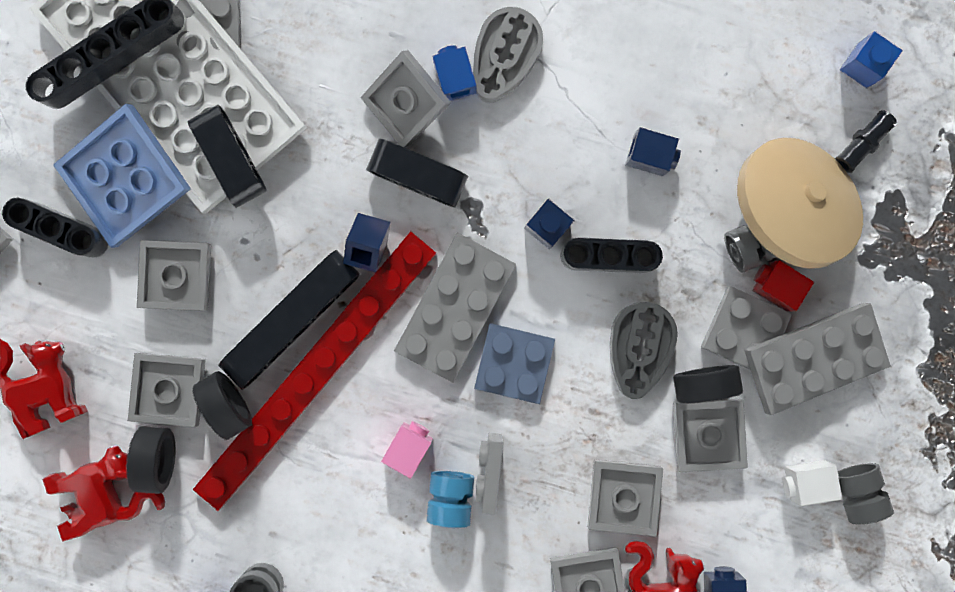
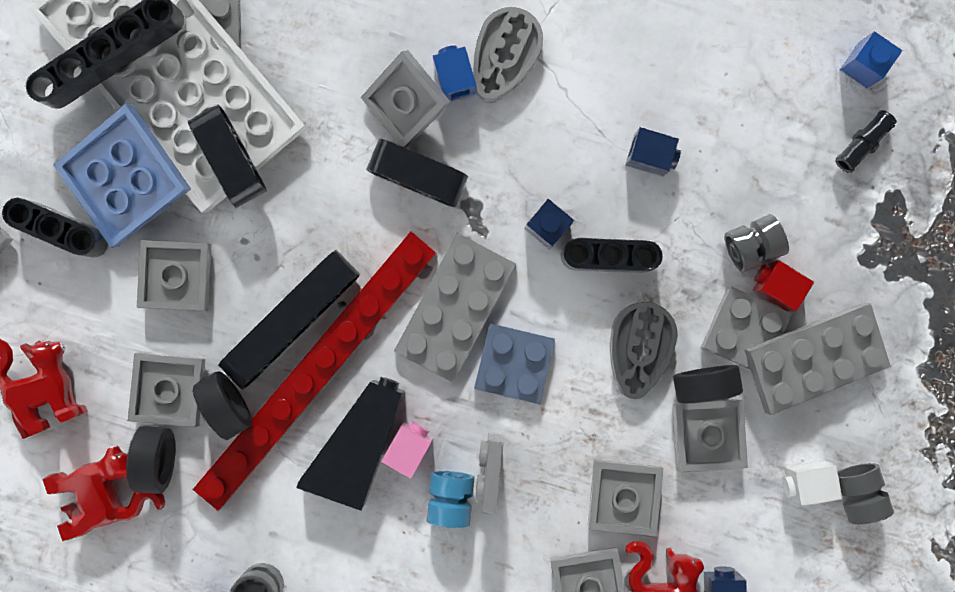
dark blue brick [343,213,391,273] -> none
tan dish [737,138,863,268] -> none
none -> black slope [296,376,405,511]

